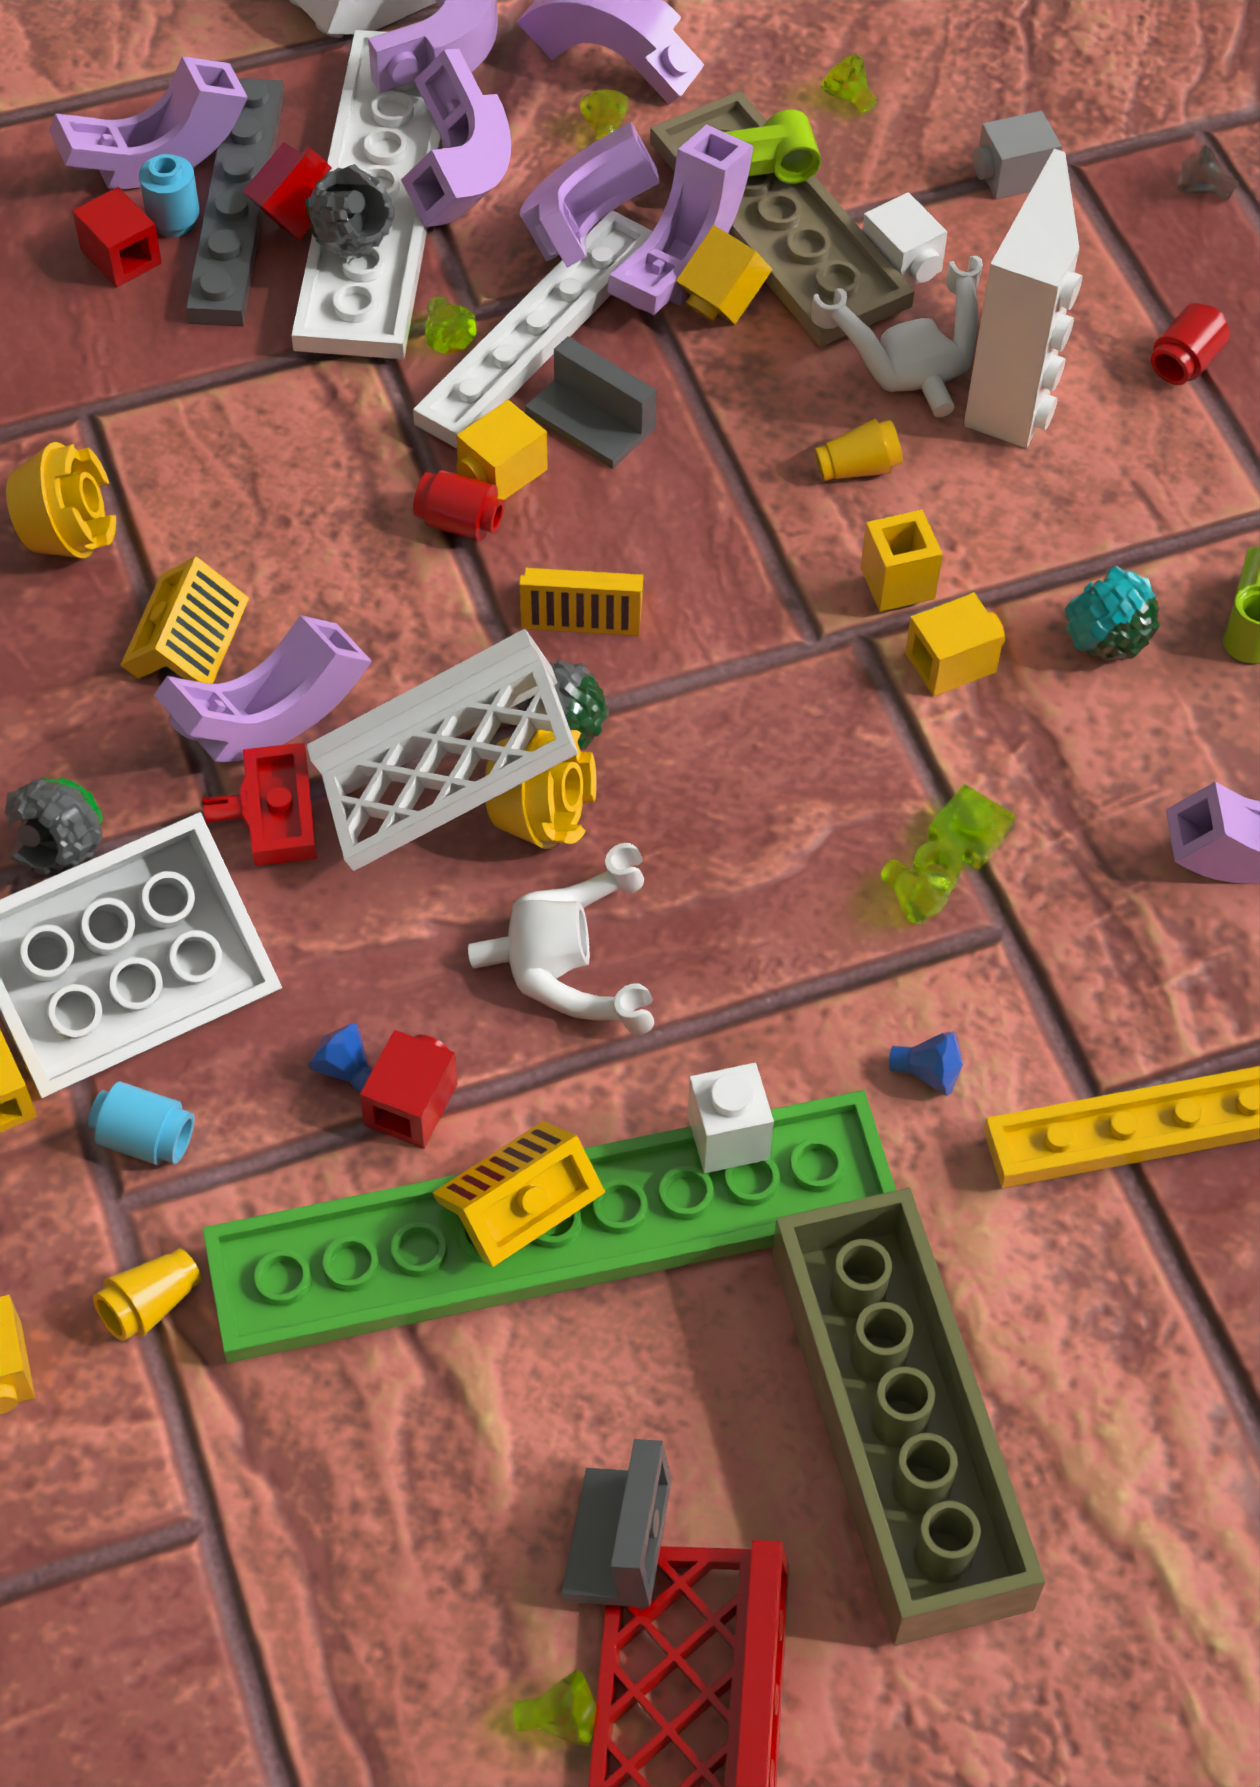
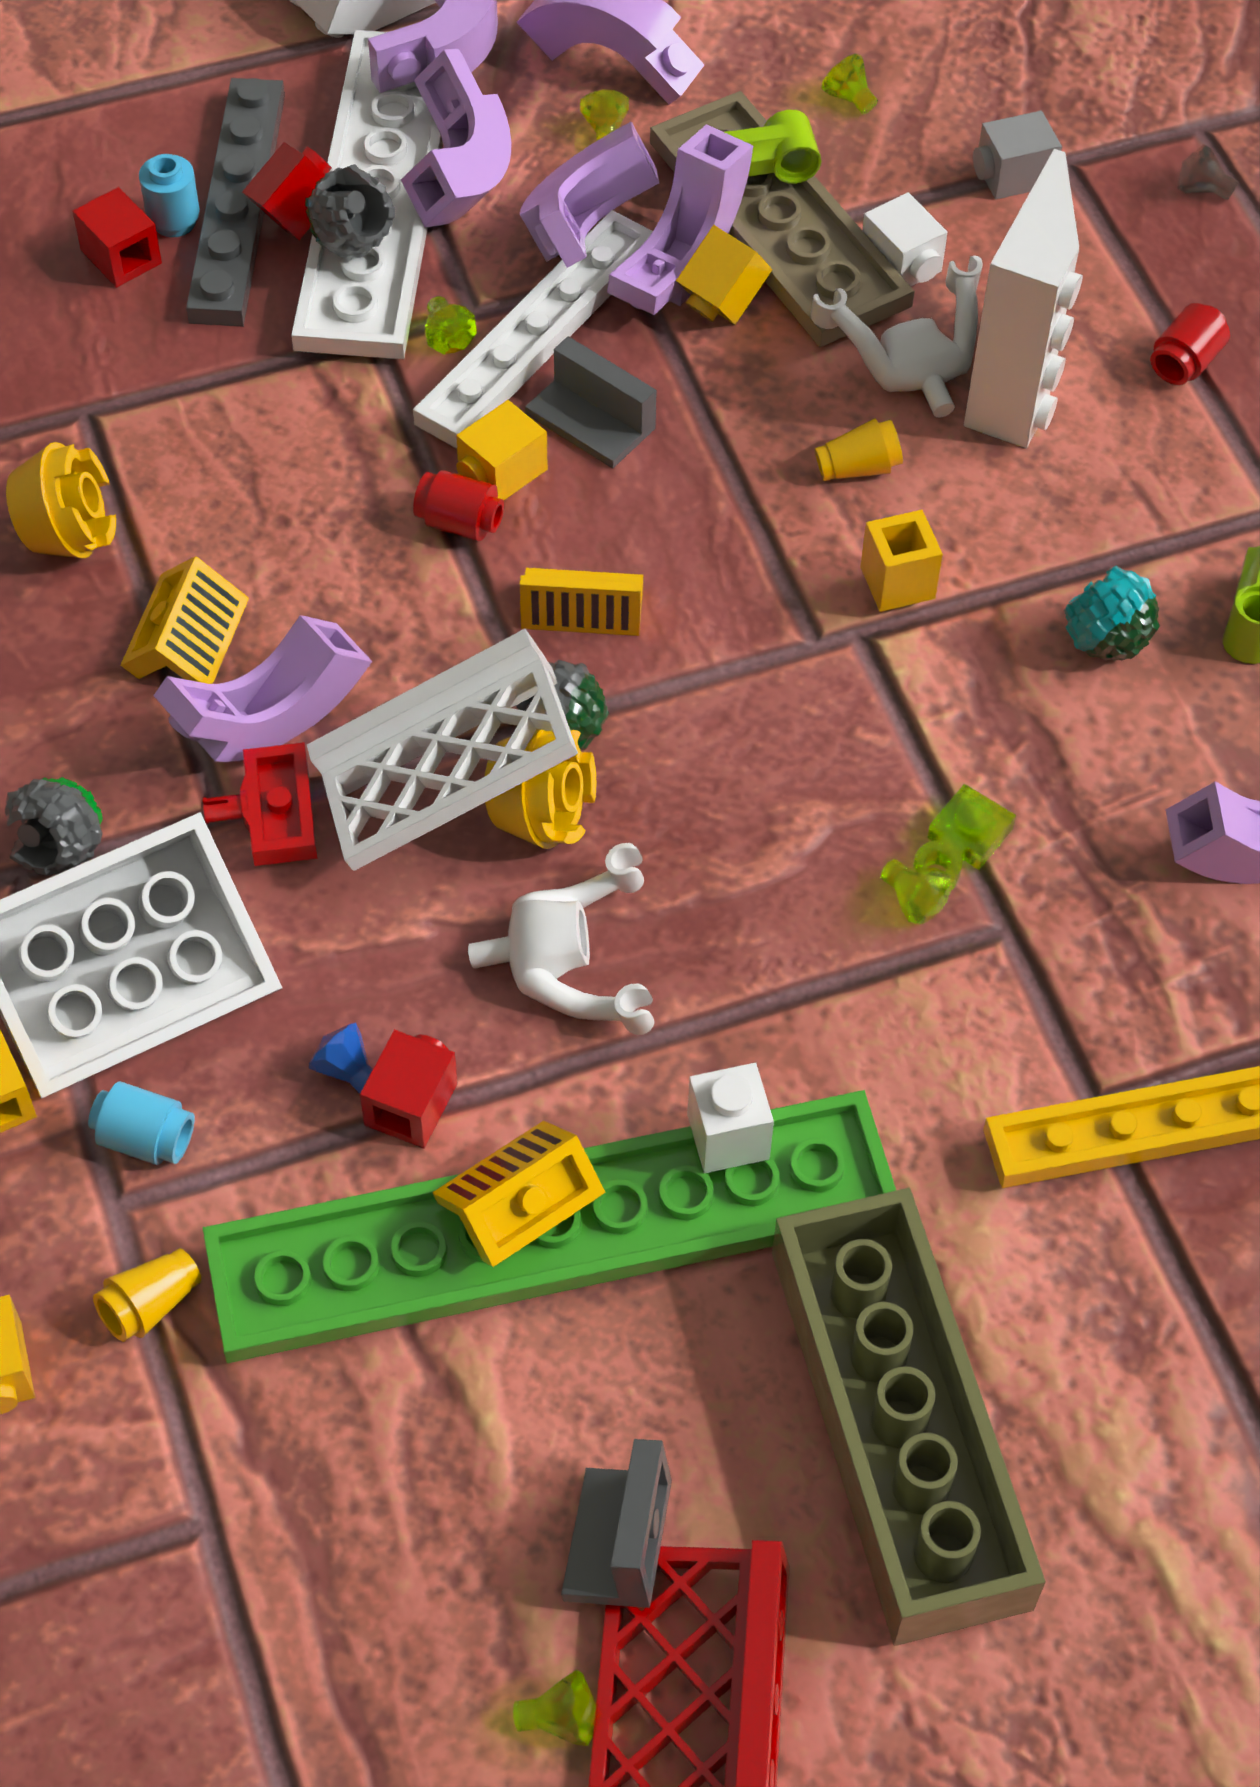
lavender arch [49,56,248,189] -> none
blue rock [889,1031,963,1096] -> none
yellow brick [905,593,1005,697] -> none

